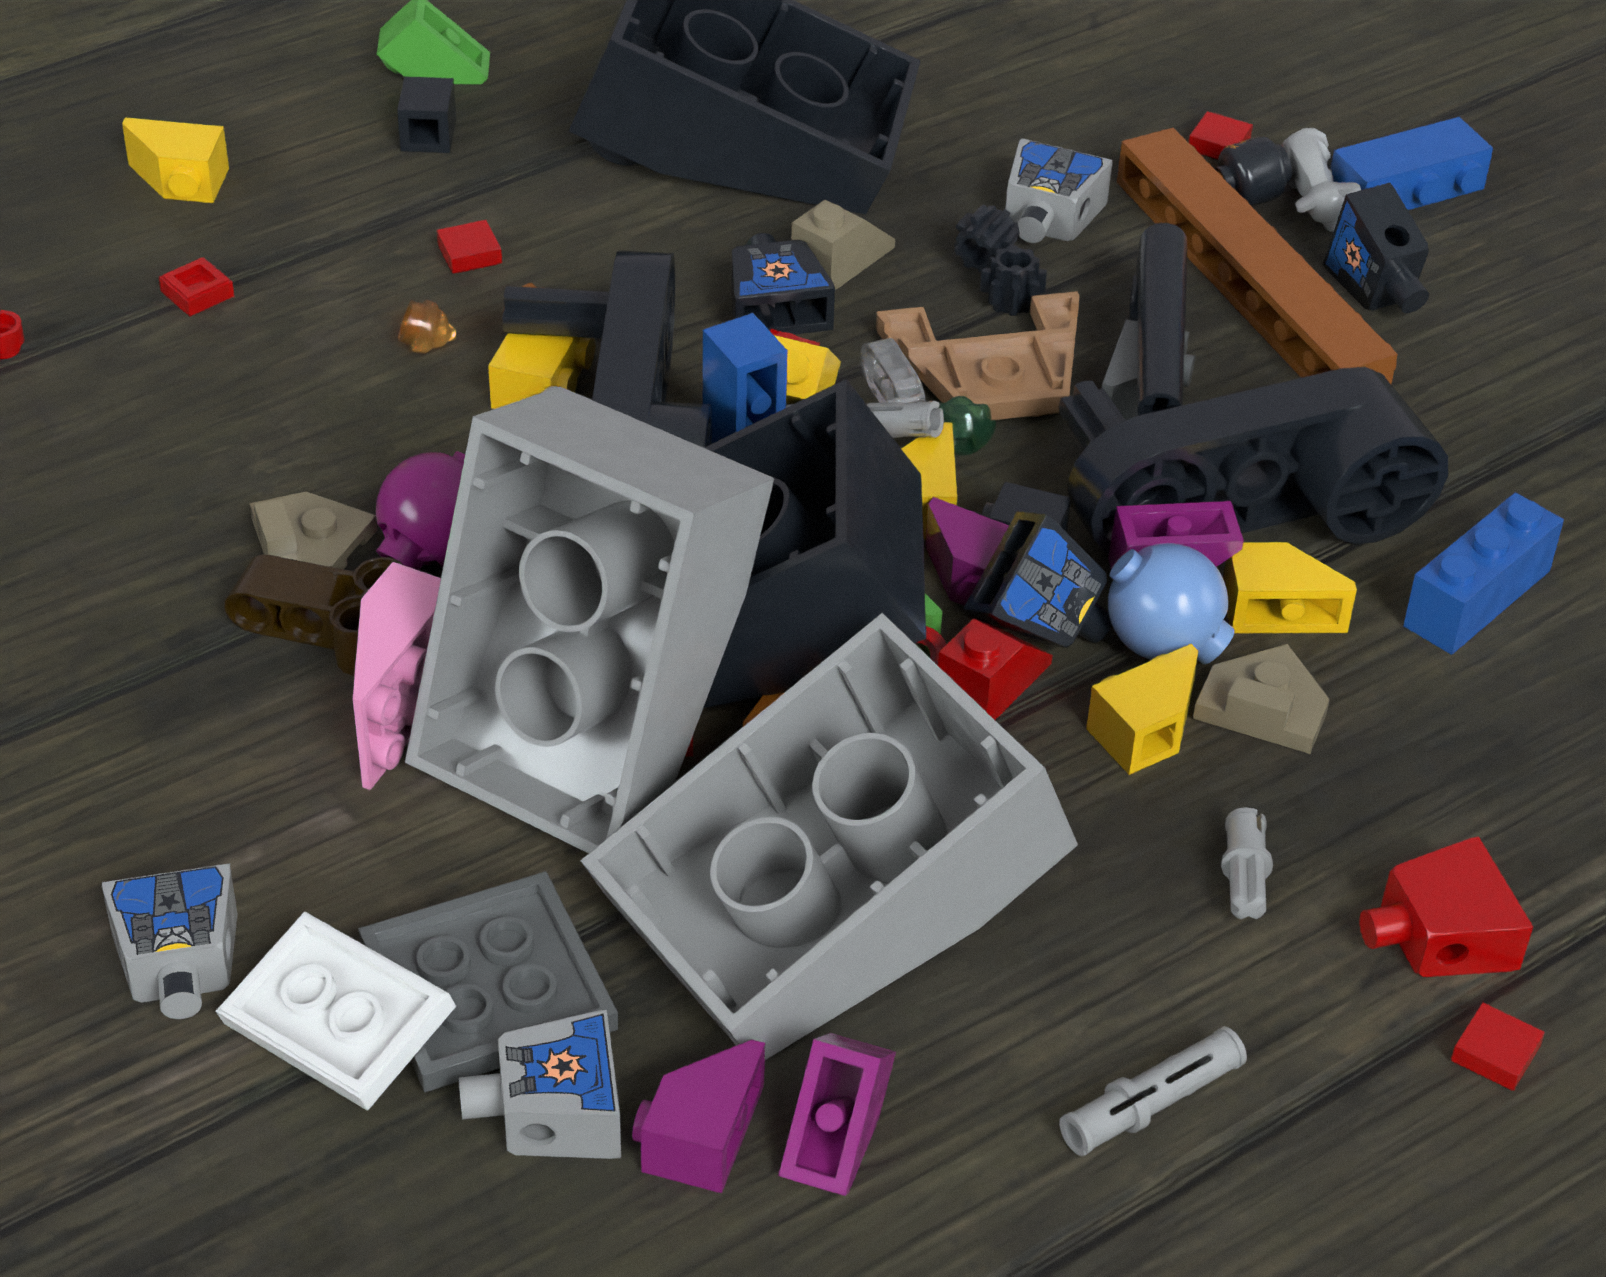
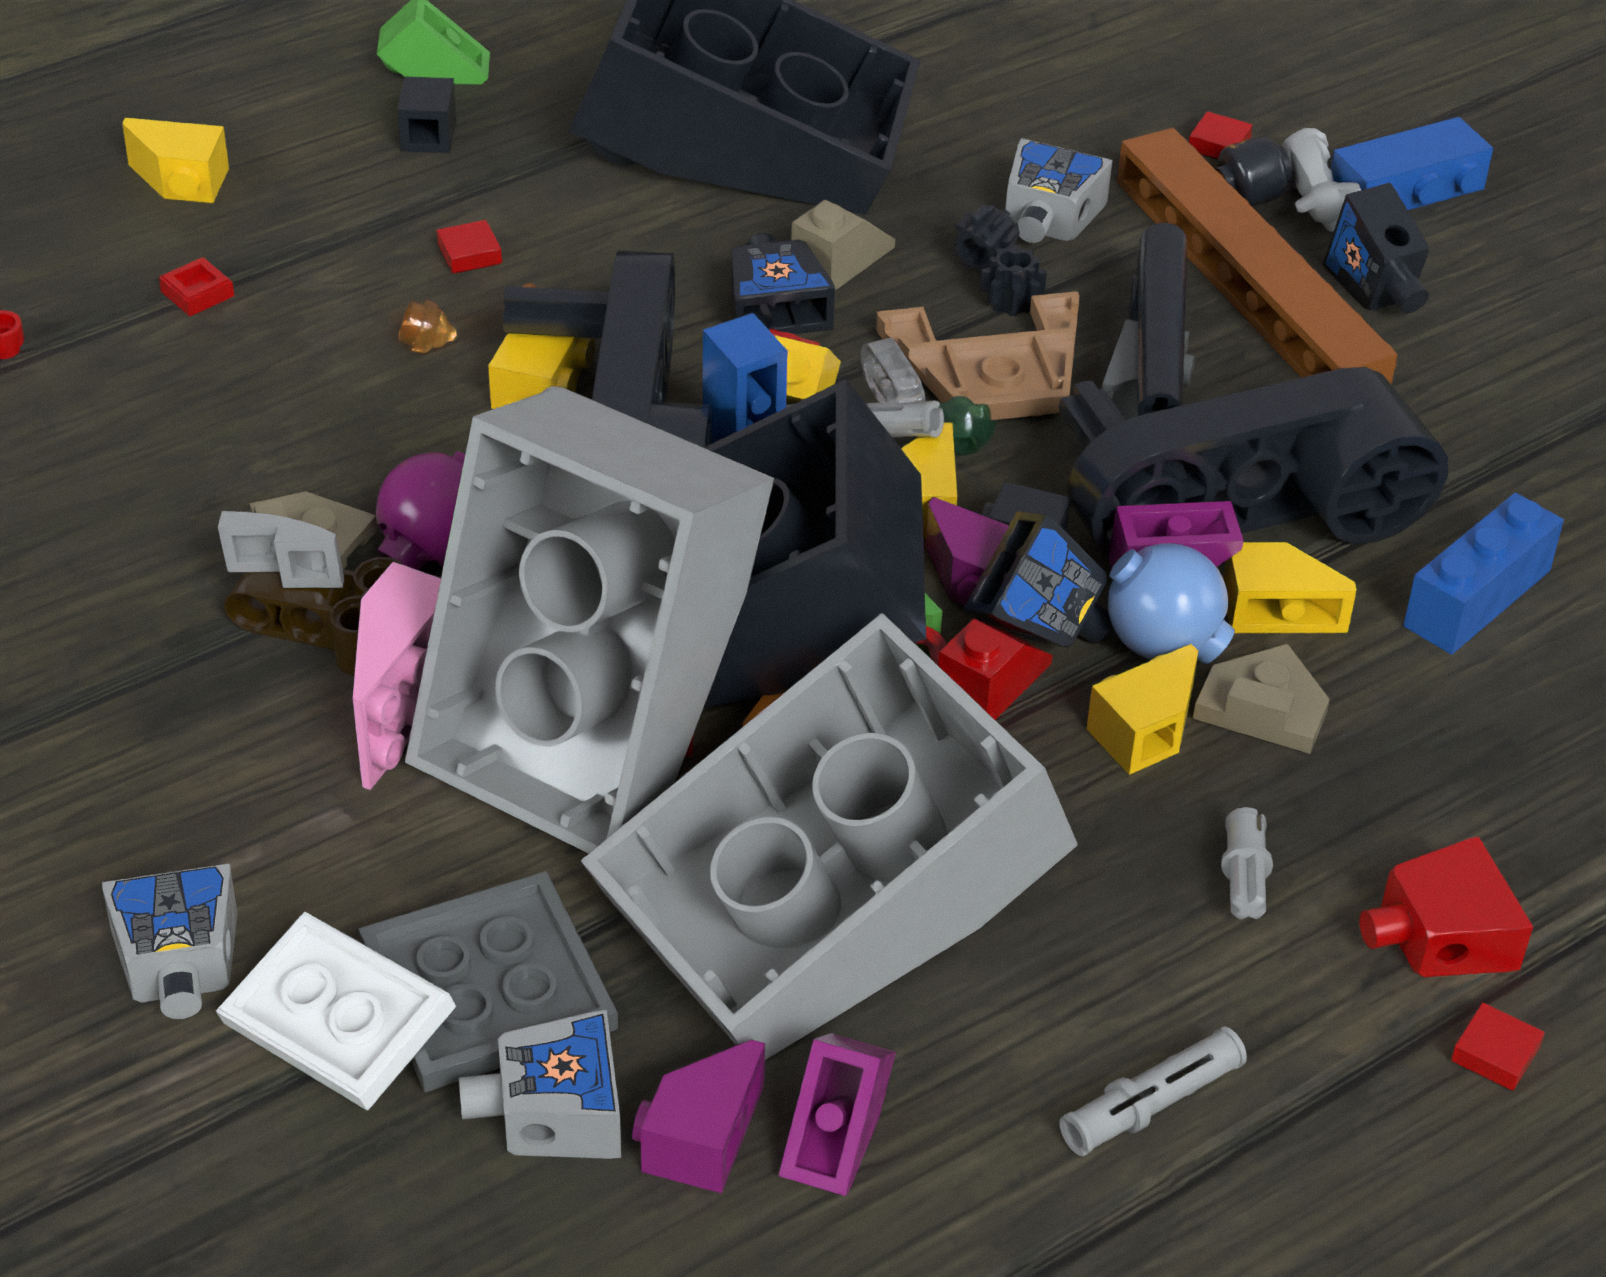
none -> light grey slope [218,511,344,588]

